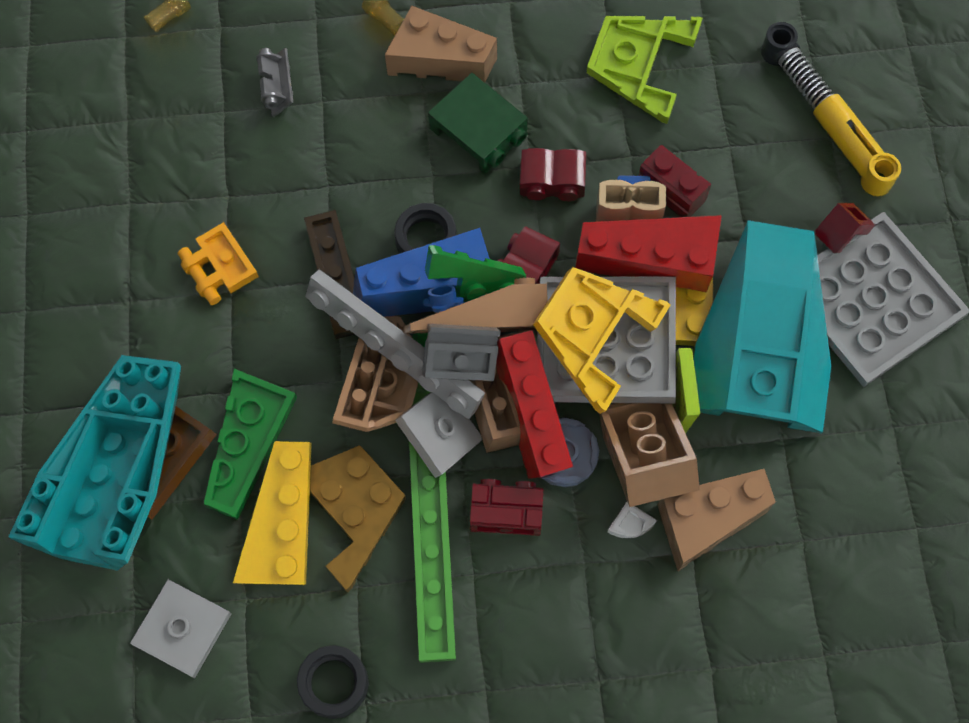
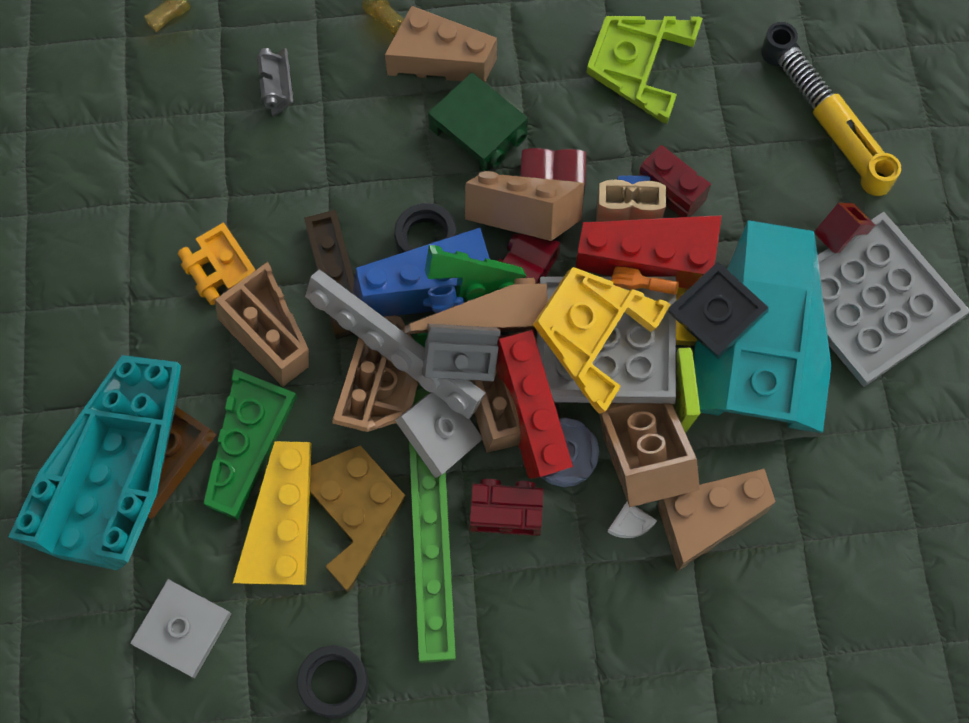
none -> medium nougat wedge [215,262,309,387]
none -> medium nougat wedge [465,171,584,241]
none -> orange piece [611,267,679,295]
none -> black plate [668,262,769,359]

